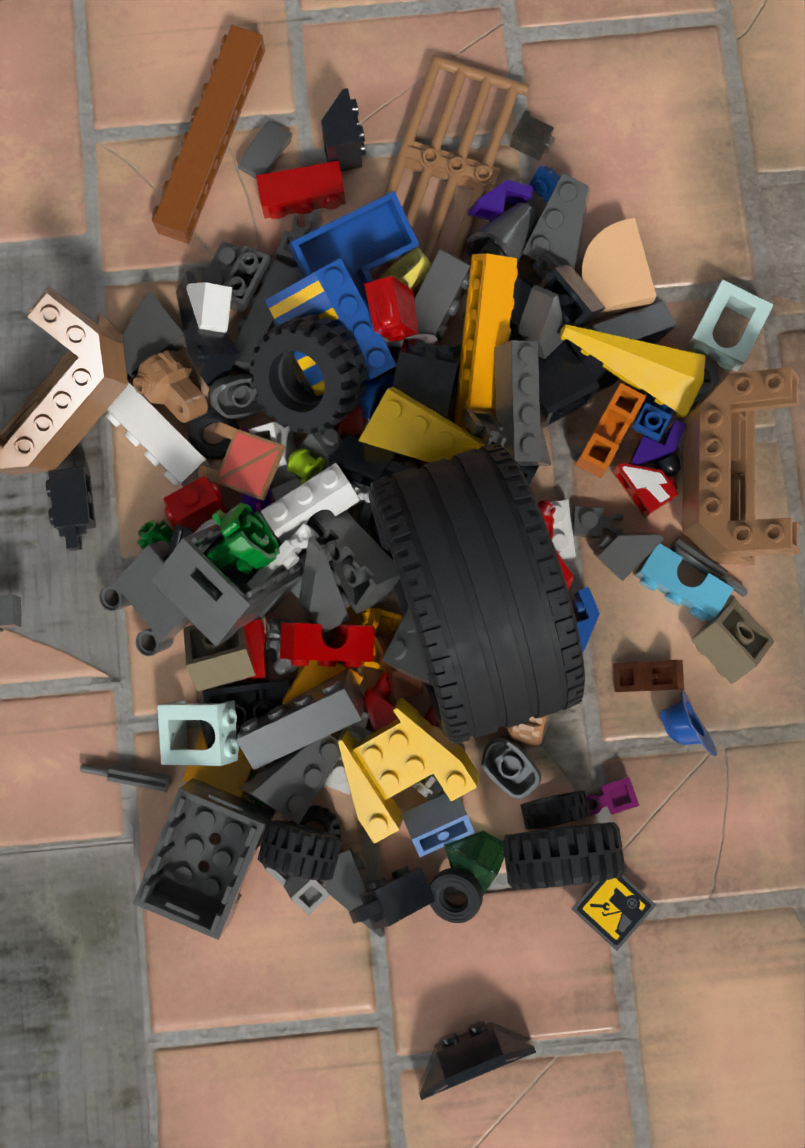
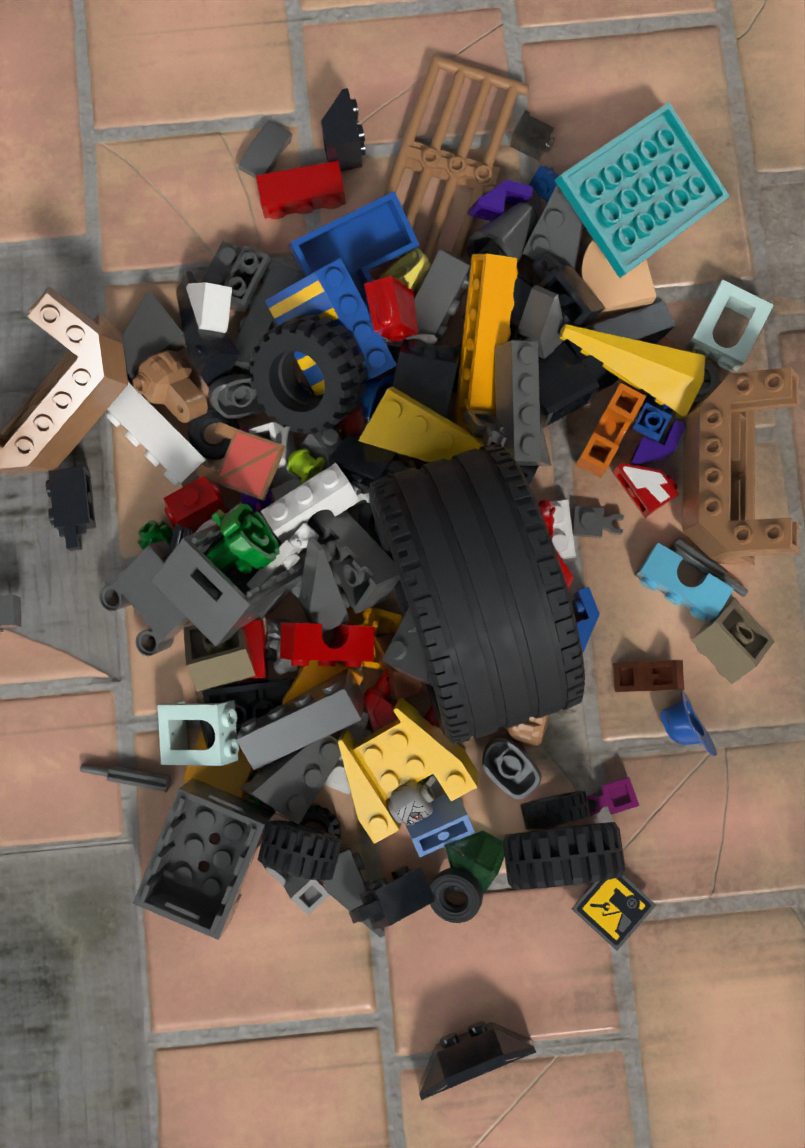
dark orange brick [152,25,265,244] -> none
dark grey plate [276,216,312,266] -> none
dark grey slope [593,532,664,581] -> none
black hinge [655,454,681,477] -> none
none -> light grey head [388,781,435,826]
none -> teal plate [554,102,730,278]

